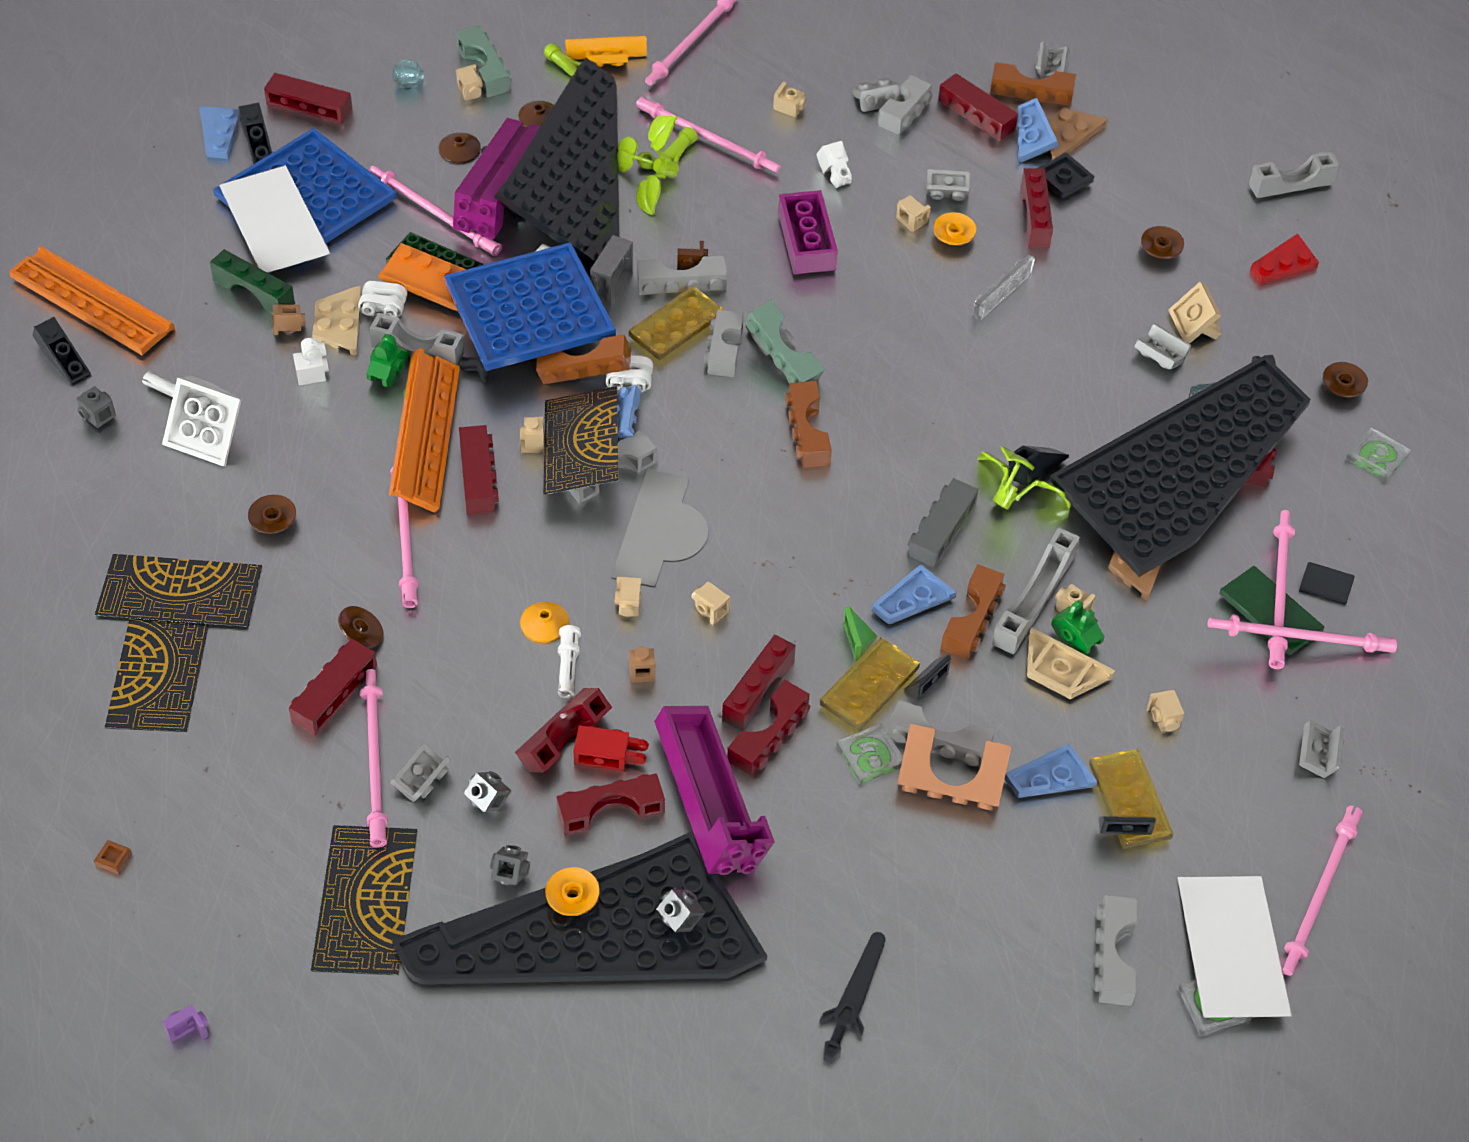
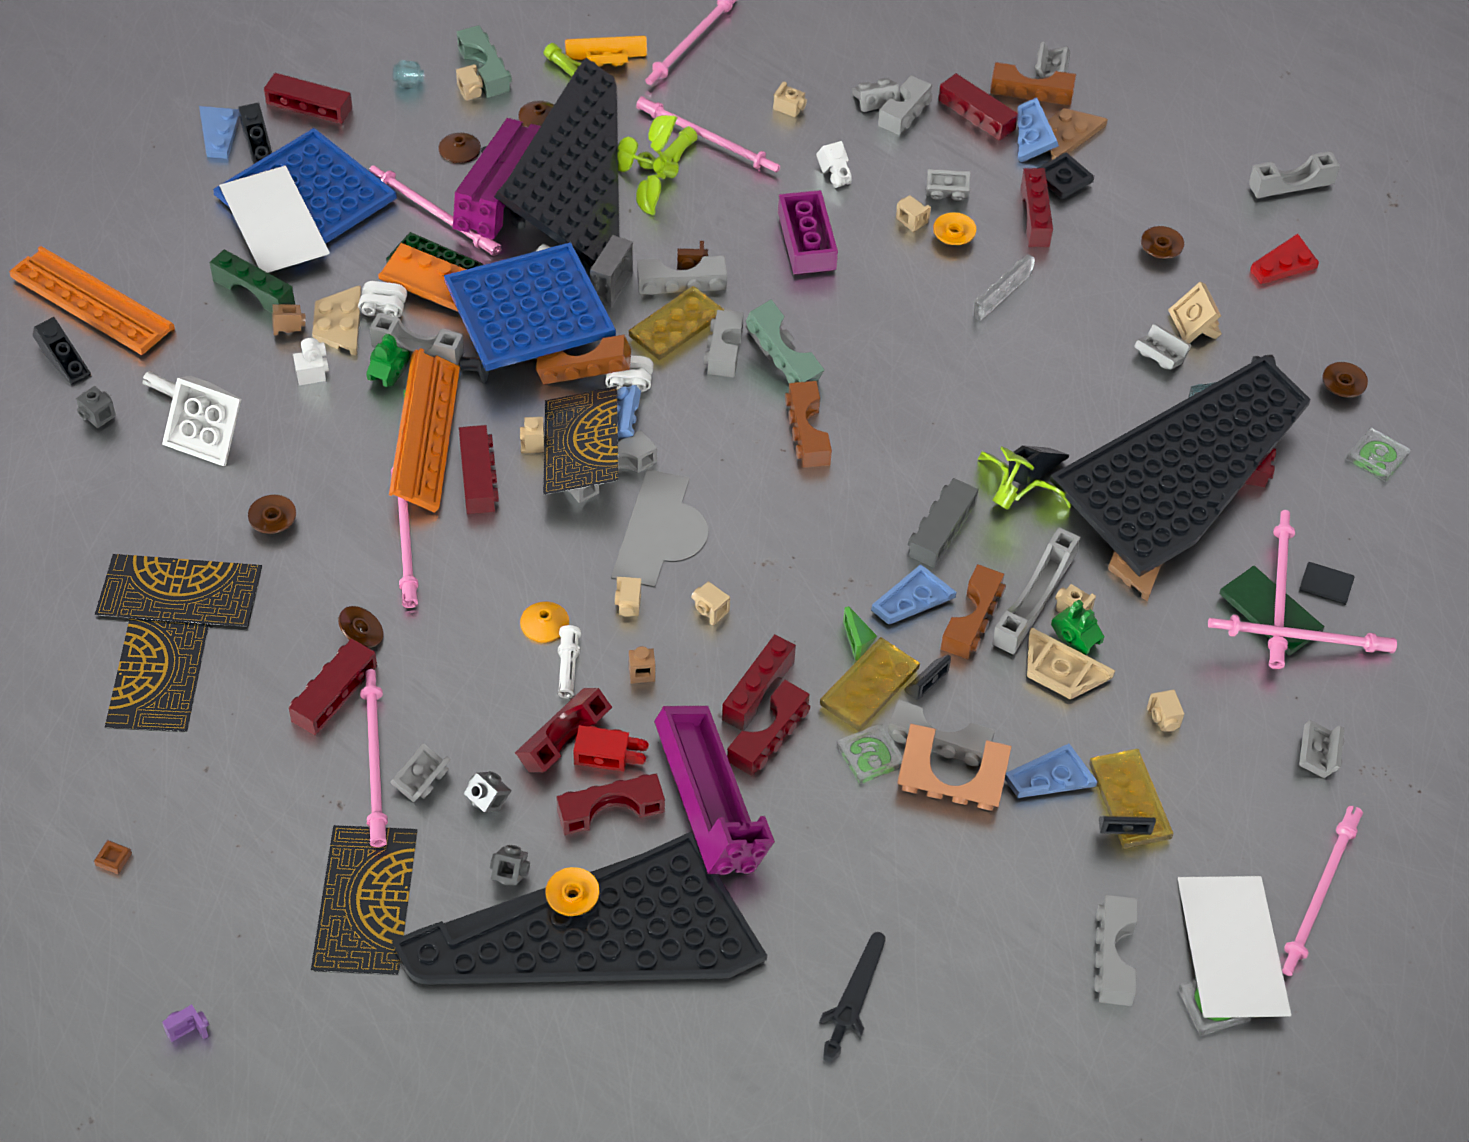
dark grey brick [656,889,706,932] -> none

